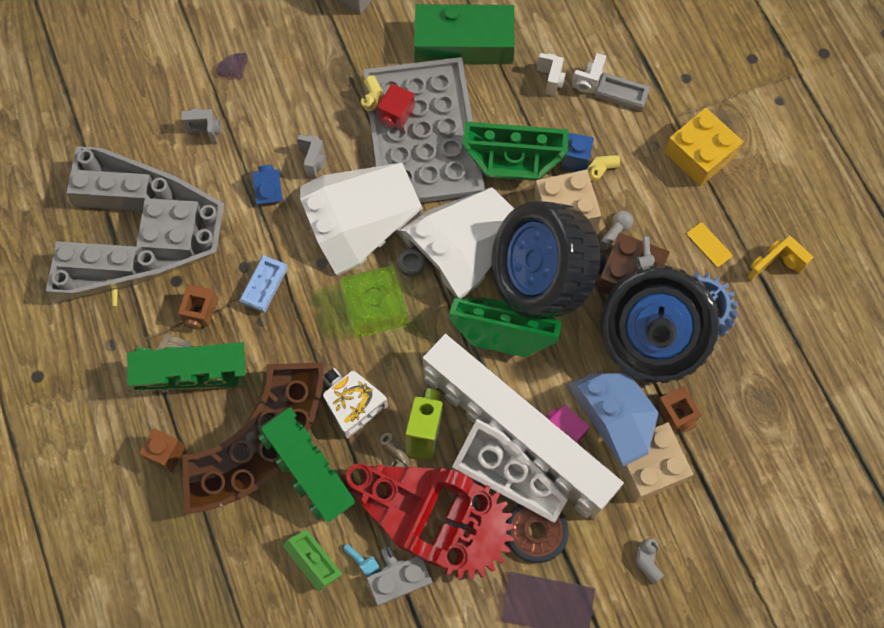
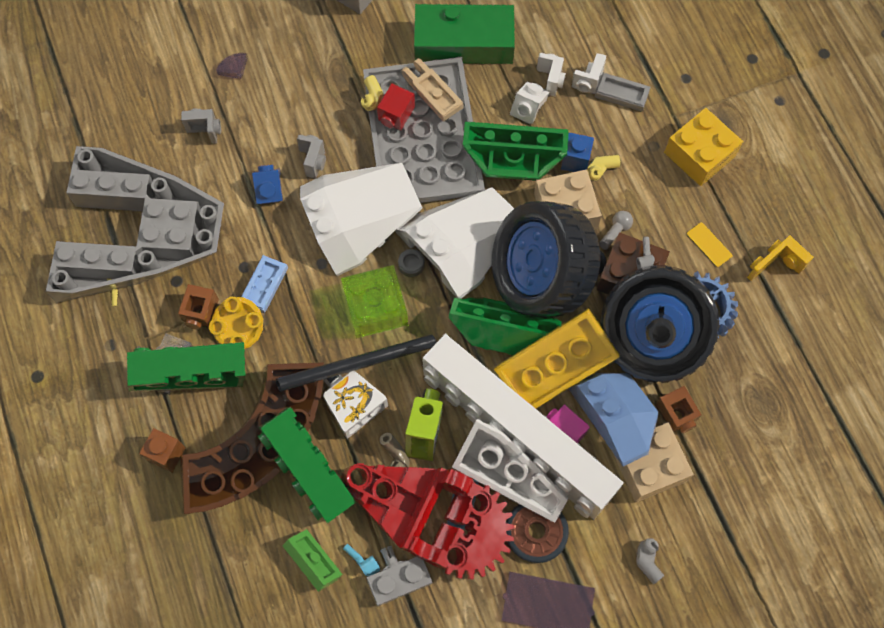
none -> yellow dish [209,297,263,349]
none -> black piece [276,334,436,392]
none -> tan hinge [401,59,463,122]
none -> yellow tile [494,308,620,409]
none -> white bracket [510,82,549,124]

